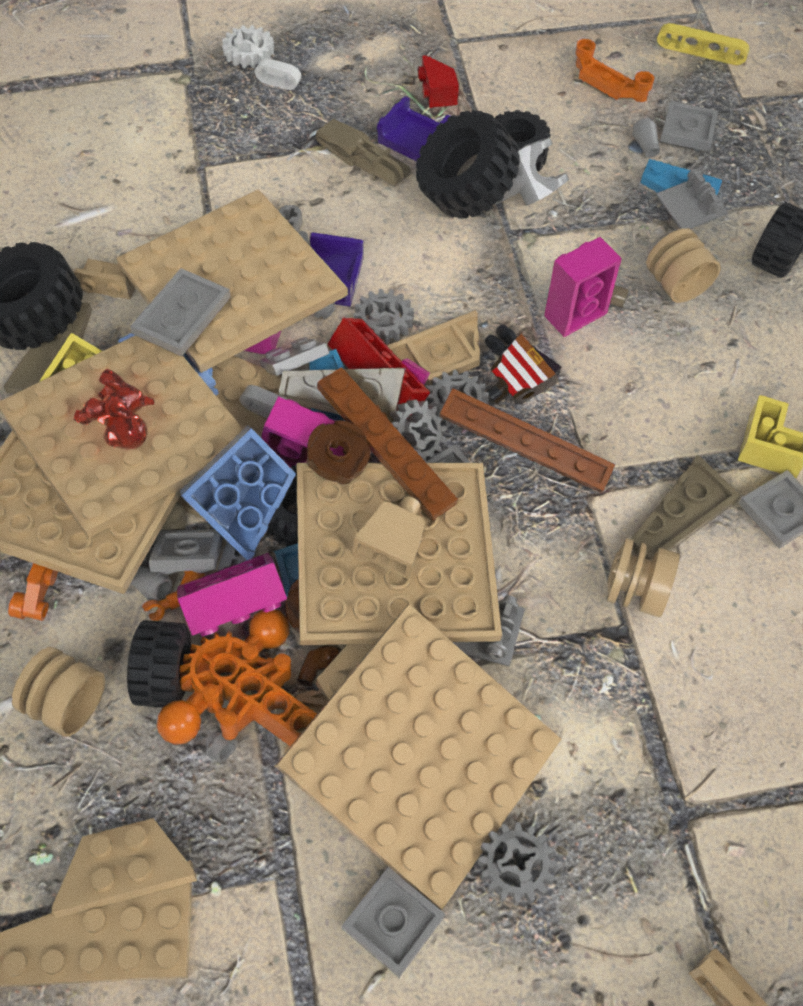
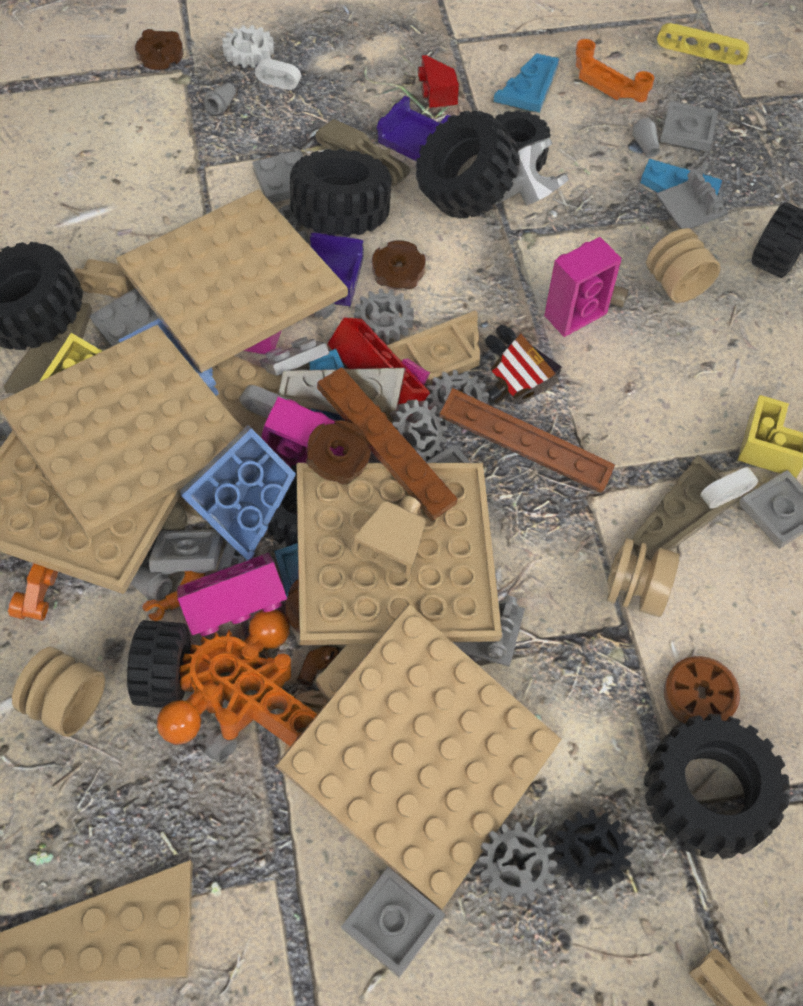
tan wing [52,818,197,919] -> none
clear red animal [73,369,155,449] -> none
light grey plate [130,268,231,356] -> none
none -> light grey plate [89,288,159,347]
none -> reddish brown plate [135,29,184,70]
none -> light grey cone [204,83,236,115]
none -> light grey plate [252,150,303,203]
none -> black tyre [290,149,392,236]
none -> reddish brown plate [372,240,426,289]
none -> dark azure wing [493,53,560,113]
none -> black gear [554,809,633,892]
none -> black tyre [644,714,790,859]
none -> dark orange wheel [664,656,740,724]
none -> white beam [700,467,758,508]

